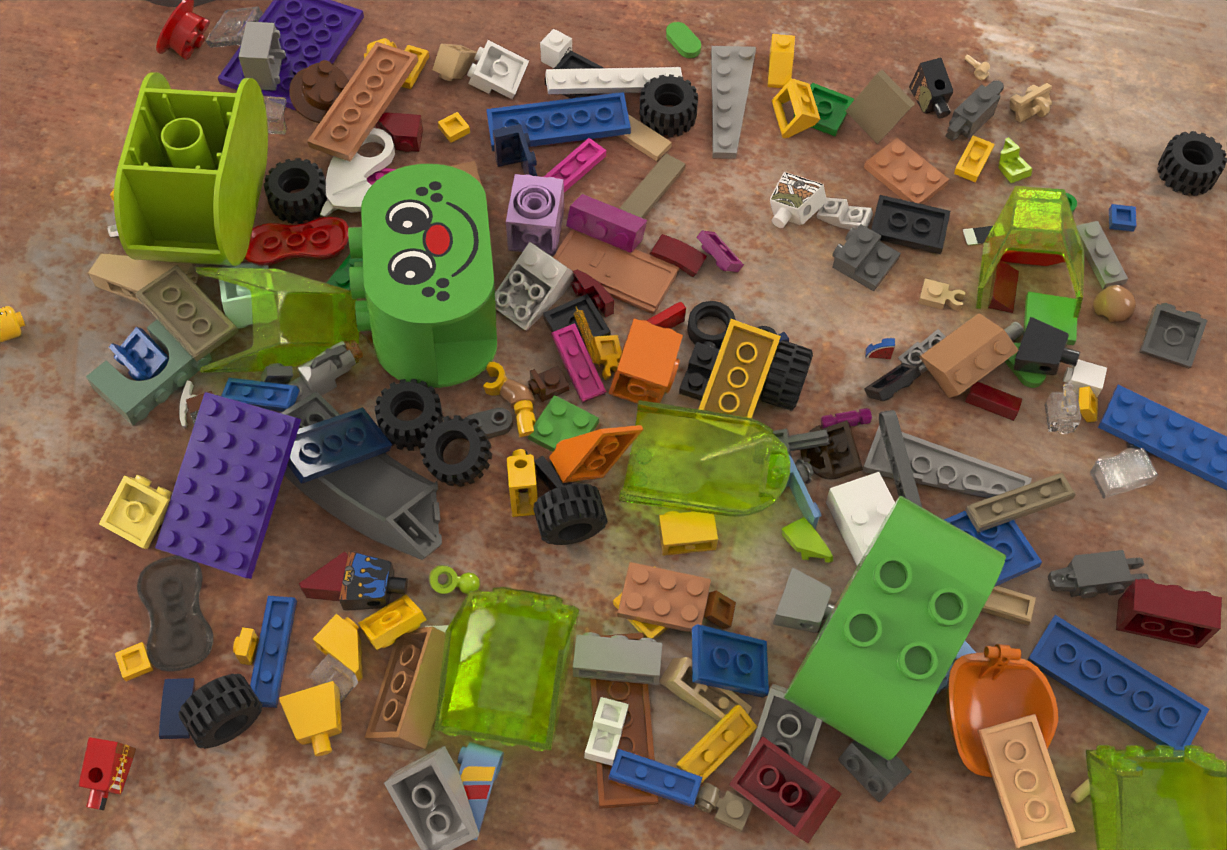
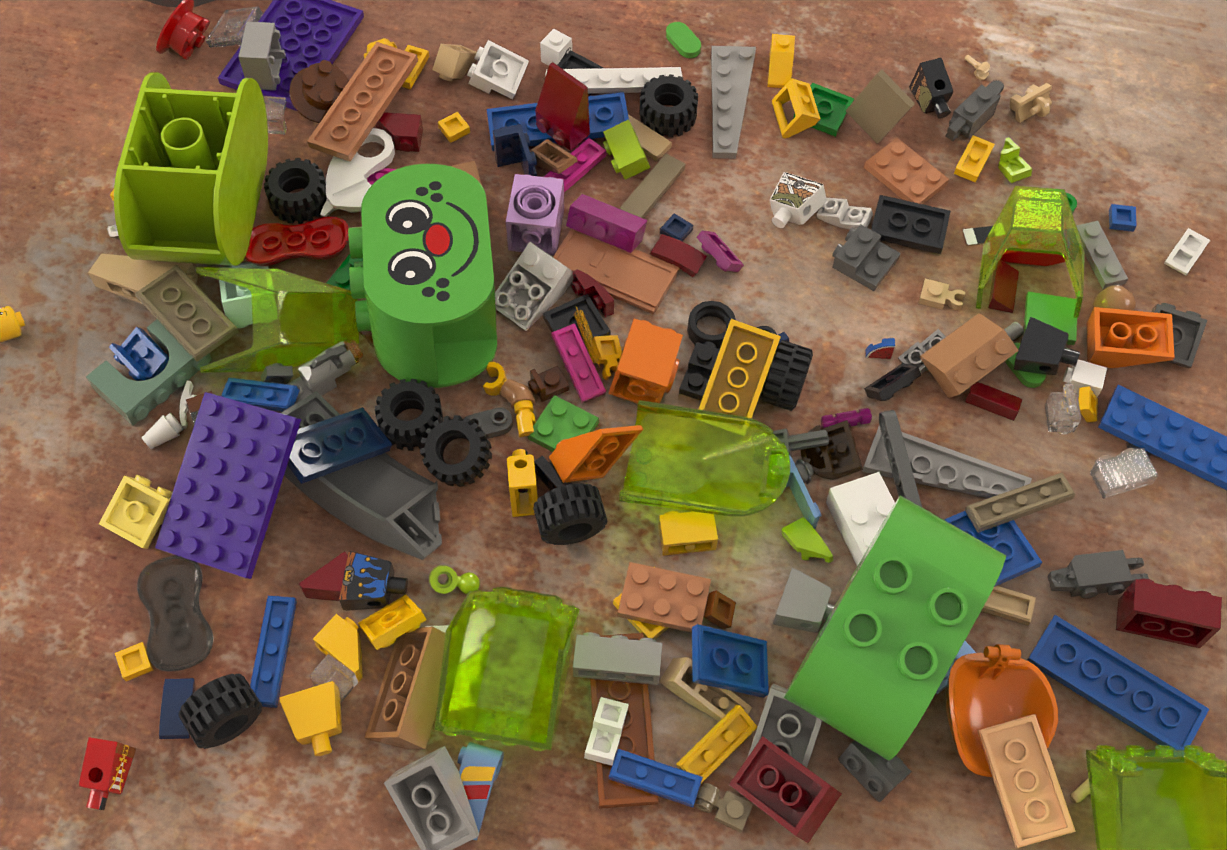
yellow plate [233,627,259,665] -> none
red tile [646,302,686,329] -> none
black tyre [1157,131,1227,196] -> none
none -> white cone [142,413,183,450]
none -> medium nougat slope [530,139,577,174]
none -> dark red slope [535,62,590,151]
none -> lime brick [603,119,651,180]
none -> dark blue tile [660,213,694,242]
none -> orange slope [1086,307,1175,368]
none -> white slope [1164,228,1210,275]

